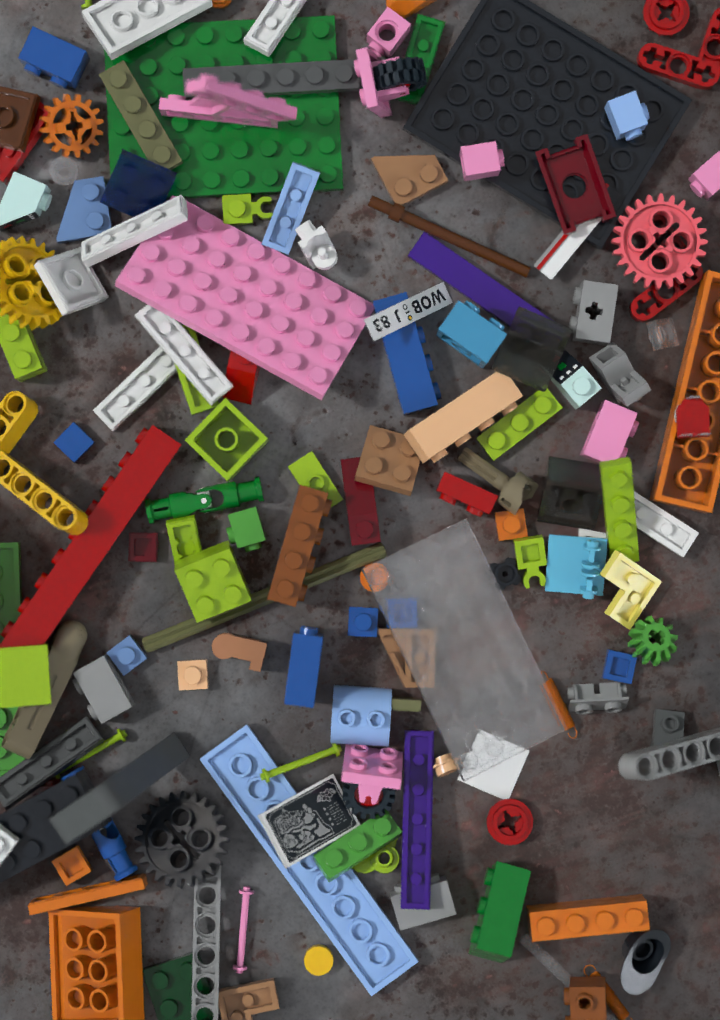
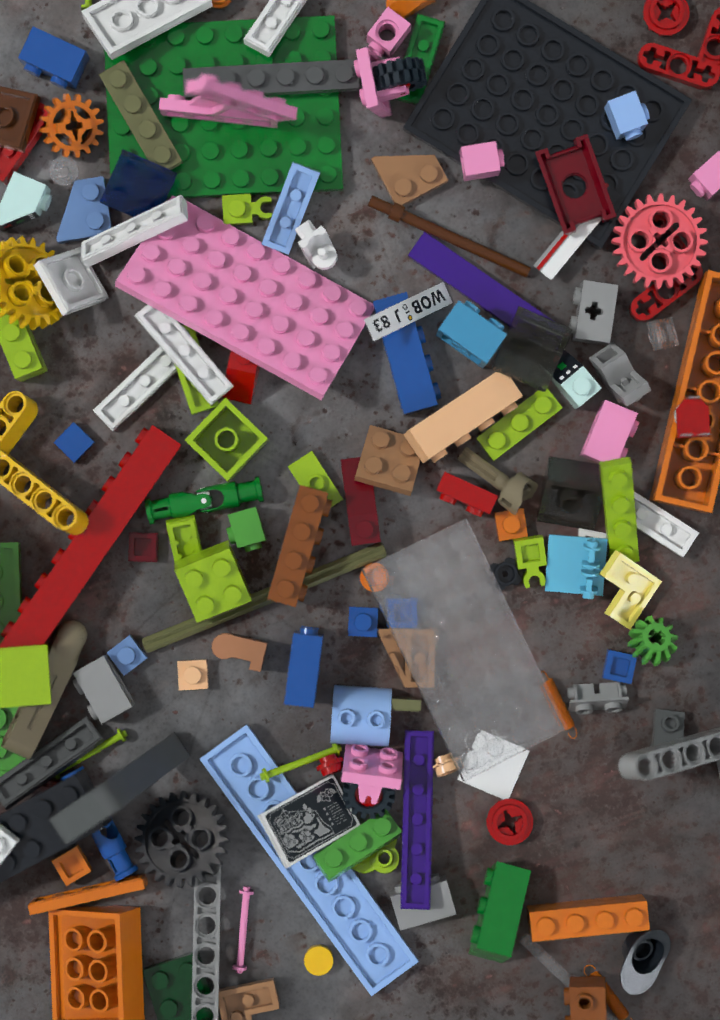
none -> red plate [316,753,344,777]

